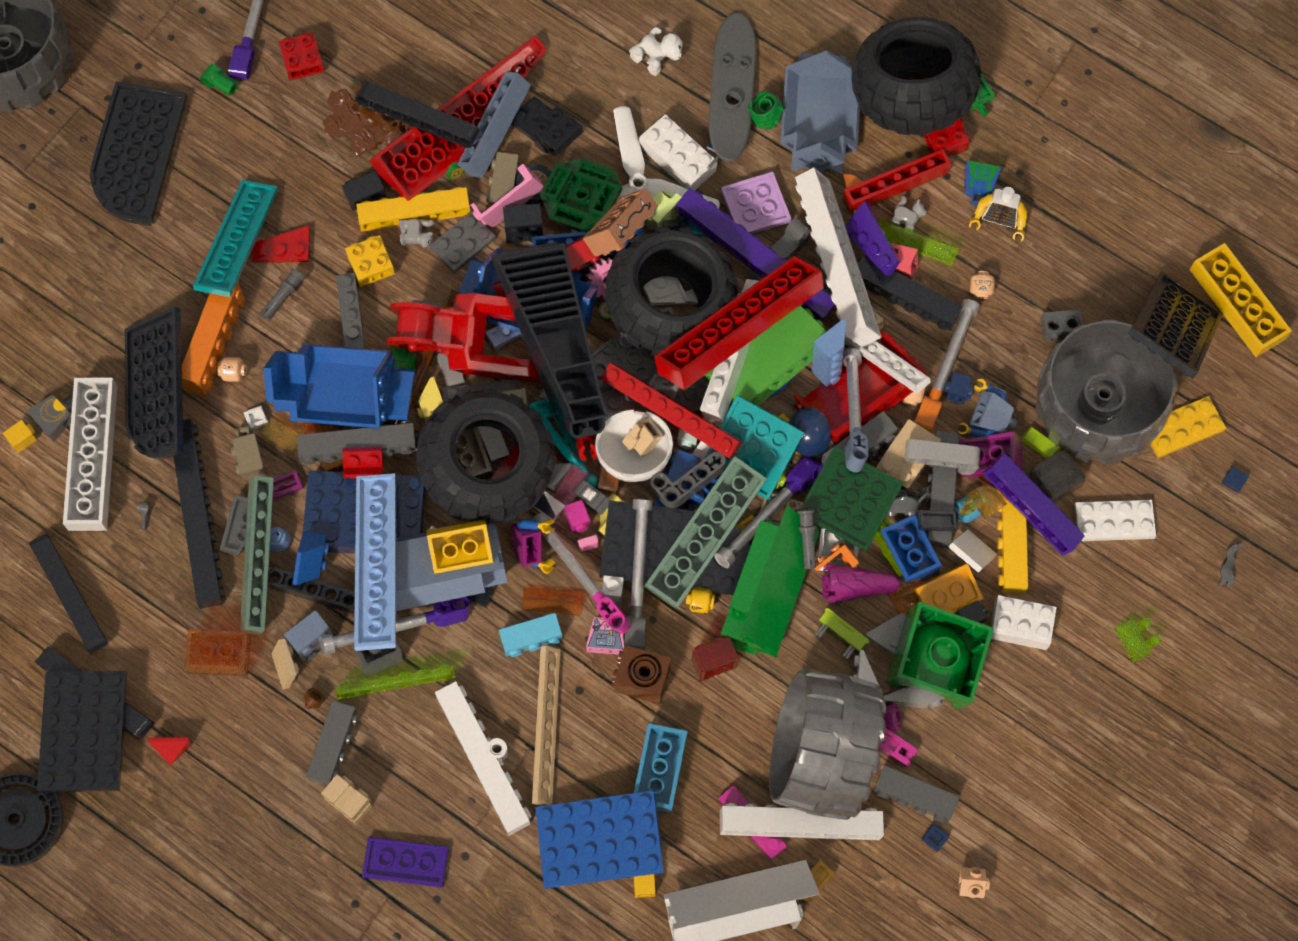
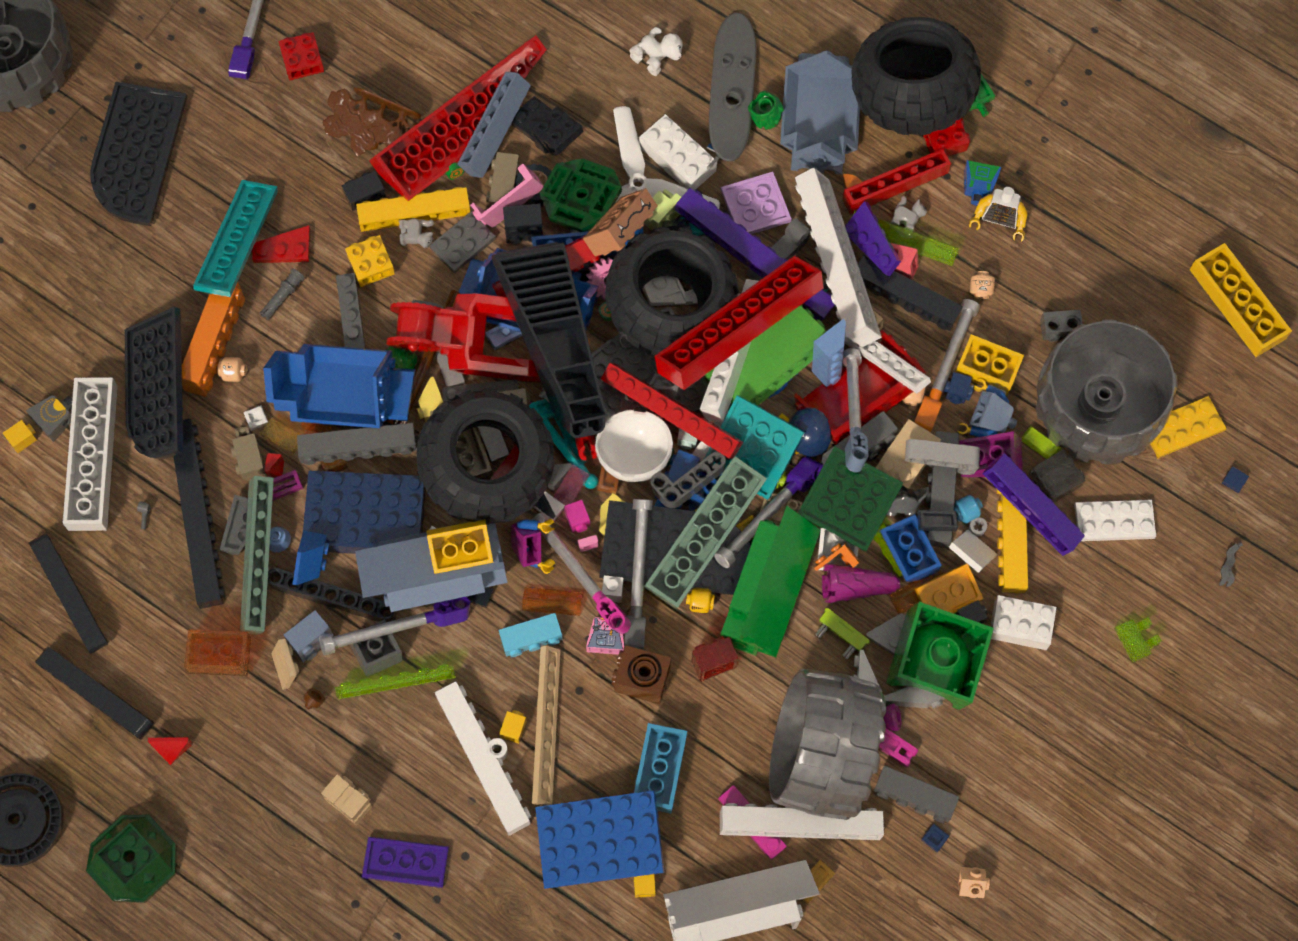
black plate [37,671,127,792] -> none
green piece [199,64,238,96] -> none
dark grey brick [306,701,359,786] -> none
red bracket [342,446,383,479] -> none
light blue plate [354,473,396,651] -> none
black beam [355,82,480,148] -> none
dark grey leg [573,479,610,515] -> none
tan piece [622,418,663,457] -> none
dark grey pin [797,508,816,569] -> none
clear yellow brick [959,486,1007,519] -> none
black plate [1128,271,1223,379] -> none
none -> dark green piece [86,814,177,903]
none -> red slope [264,453,284,478]
none -> yellow brick [499,710,527,744]
none -> yellow brick [956,334,1024,396]
none -> light grey bush [969,517,987,537]

